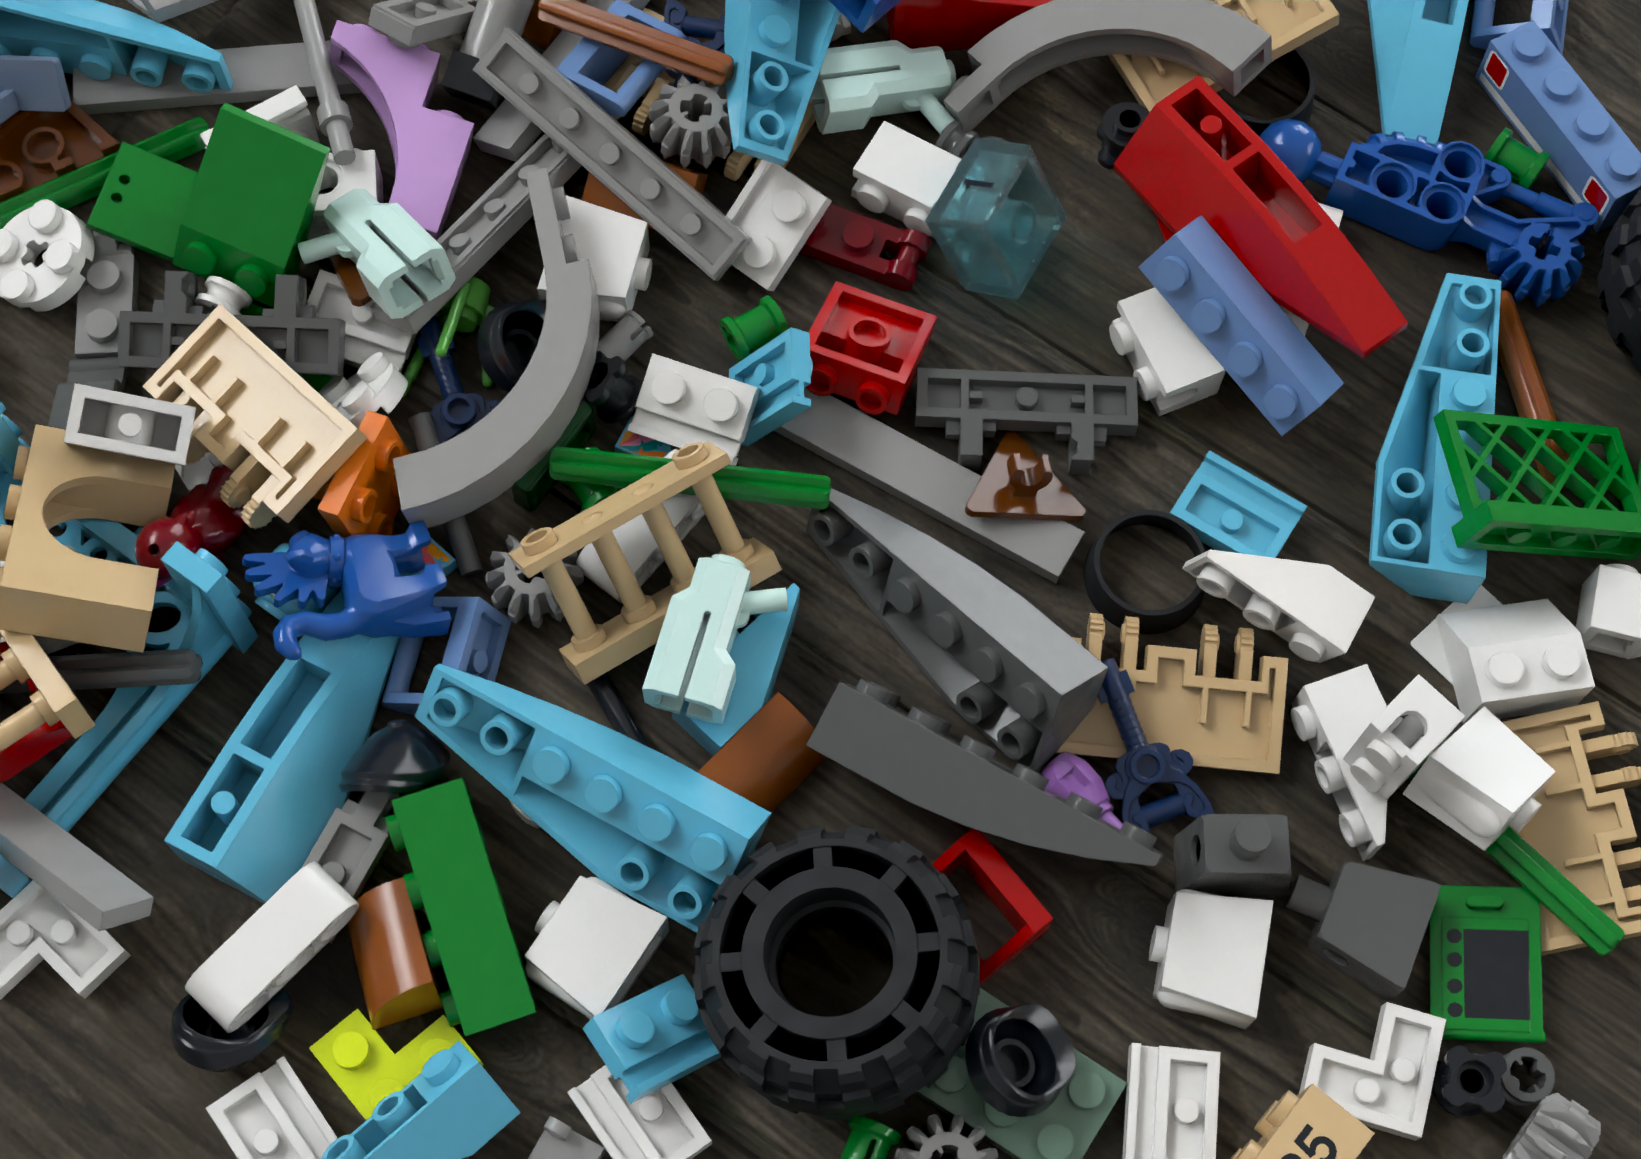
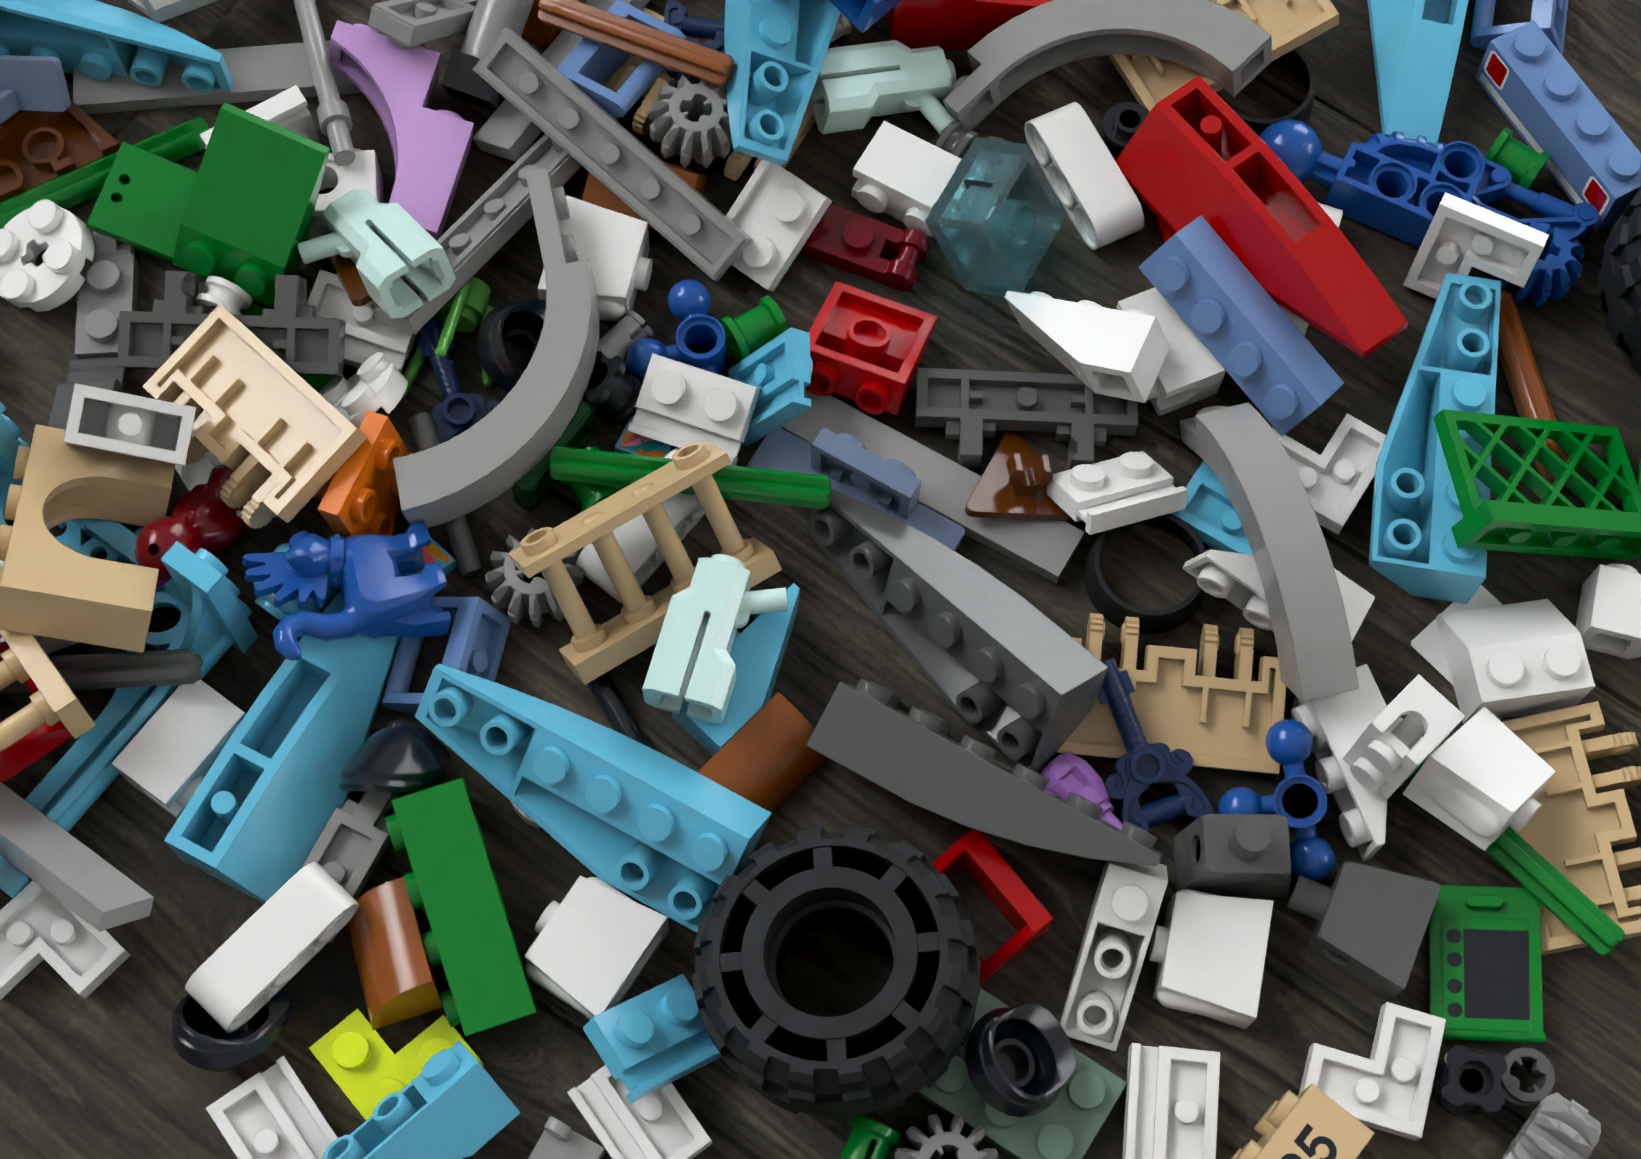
none -> white brick [111,680,246,819]
none -> blue piece [626,279,726,381]
none -> sand blue bracket [748,427,965,551]
none -> white slope [1005,290,1170,403]
none -> white beam [1025,102,1145,250]
none -> white plate [1047,451,1188,535]
none -> white slope [1060,861,1168,1051]
none -> light grey arch [1179,402,1359,703]
none -> blue piece [1218,719,1335,882]
none -> white plate [1272,413,1386,535]
none -> white plate [1403,192,1549,299]

